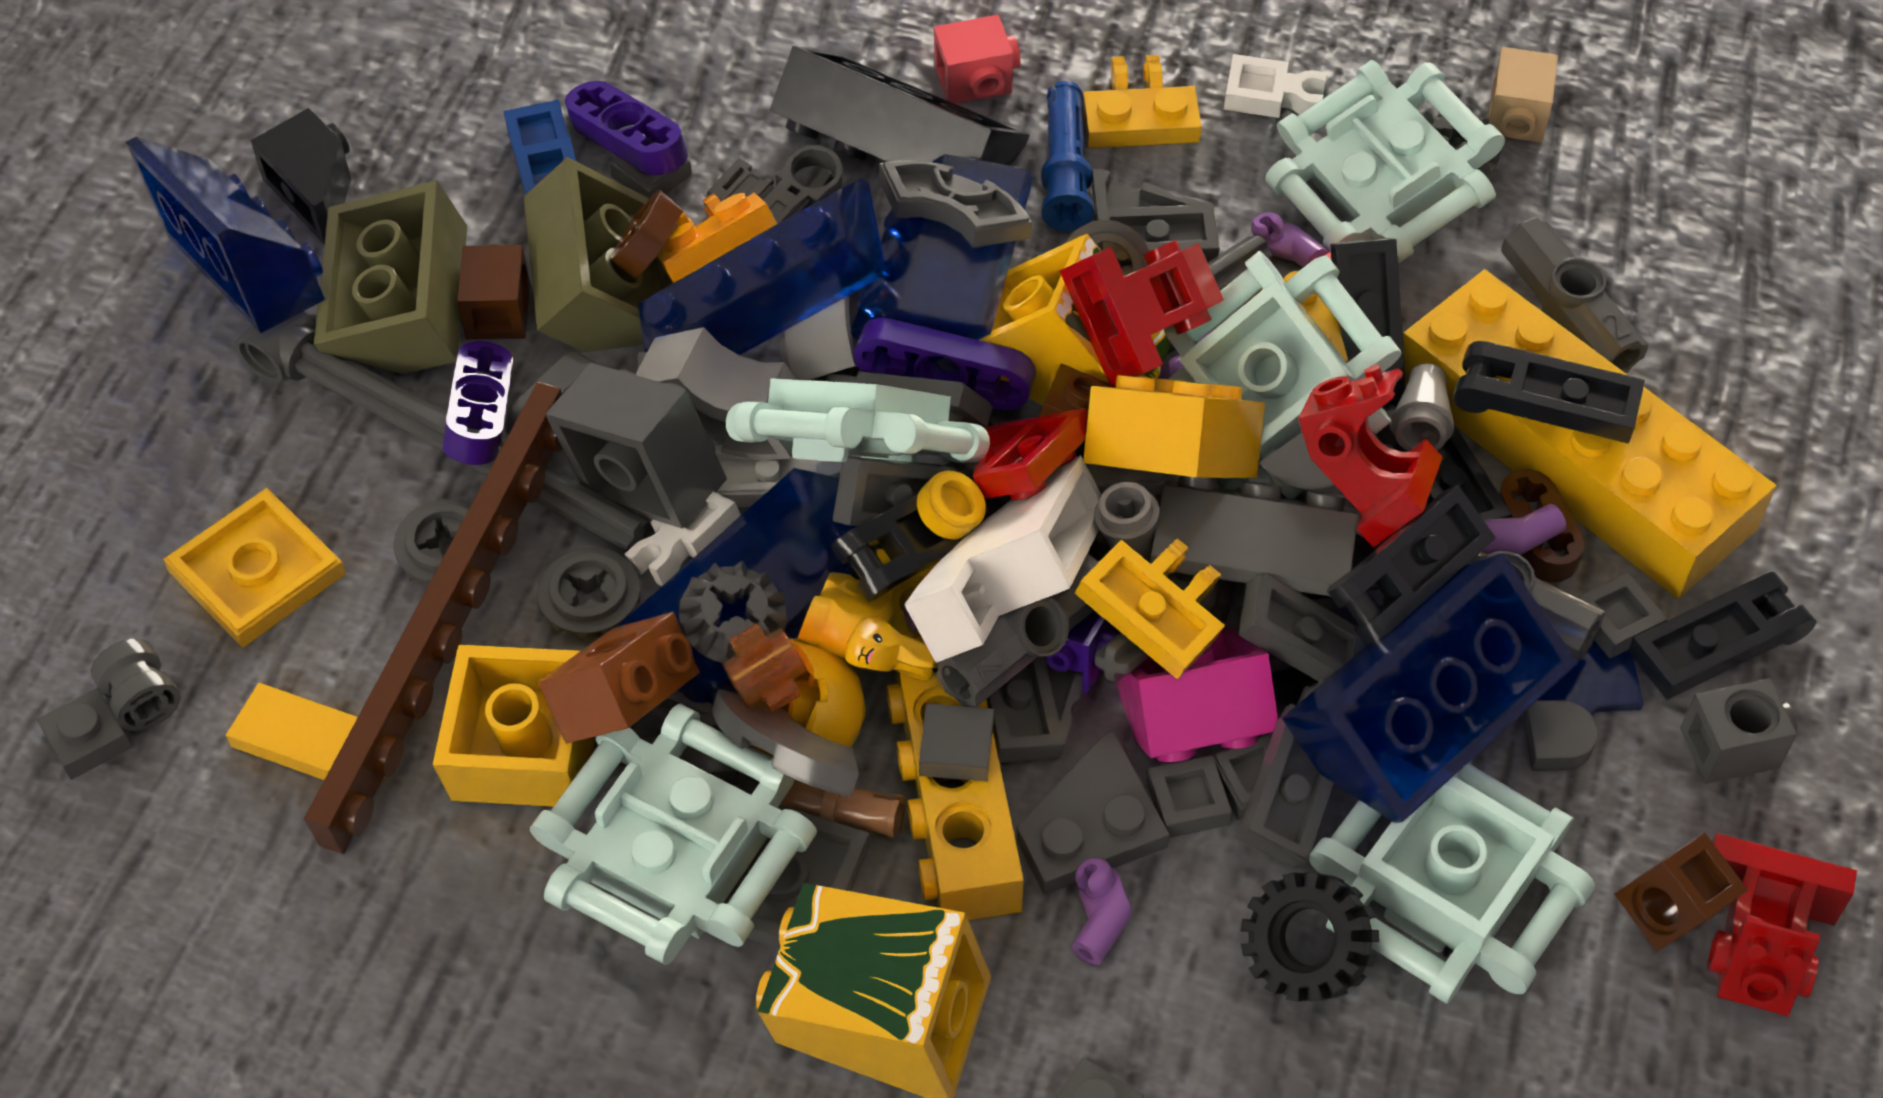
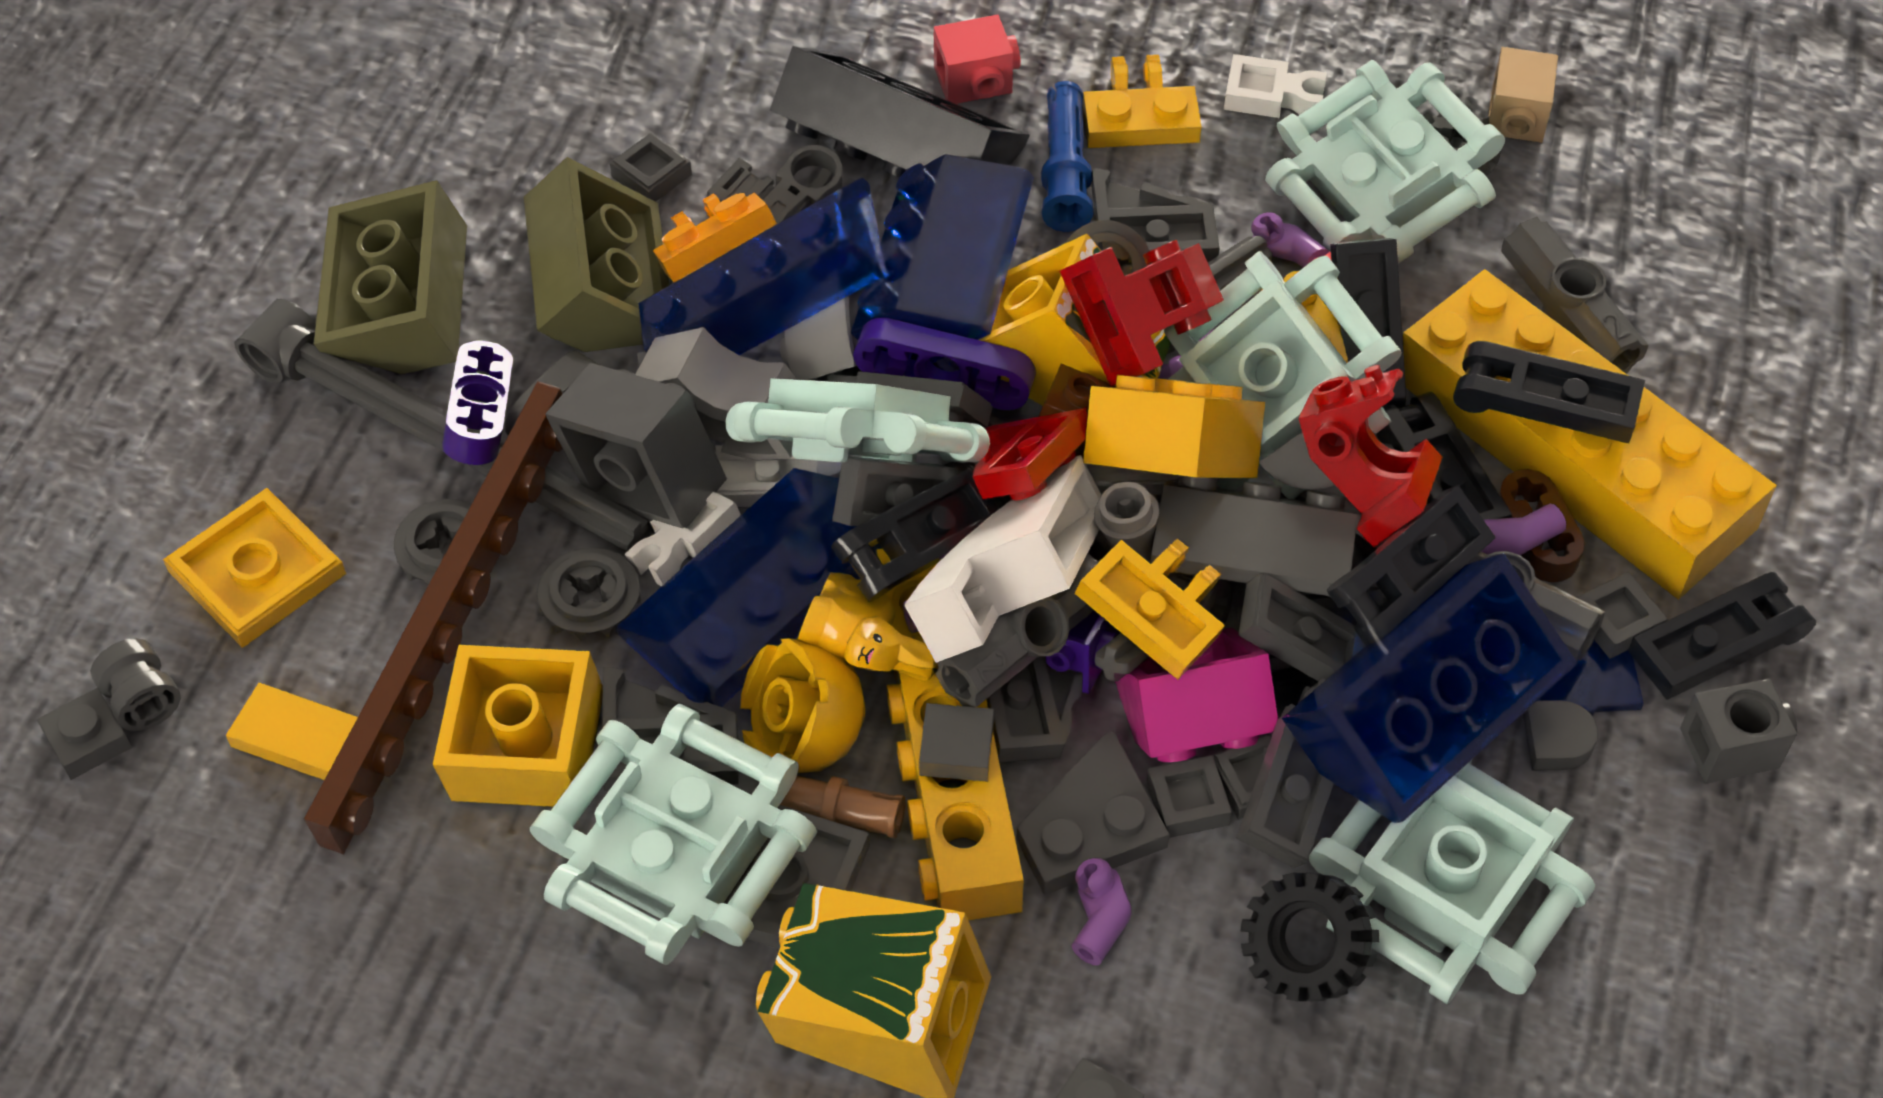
clear blue slope [126,137,325,333] -> none
black slope [250,108,351,245] -> none
reddish brown brick [457,244,530,339] -> none
blue slope [503,100,577,195] -> none
dark orange brick [538,612,700,744] -> none
dark purple beam [565,81,688,175] -> none
reddish brown beam [610,190,683,279] -> none
dark grey gear [679,561,787,664] -> none
dark grey tile [712,689,859,797] -> none
clear orange gear [722,623,807,712] -> none
dark grey tile [879,161,1033,248] -> none
yellow tile [917,470,986,540] -> none
light grey cone [1391,364,1454,451] -> none
reddish brown brick [1614,832,1748,952] -> none
red tile [1707,833,1857,1017] -> none

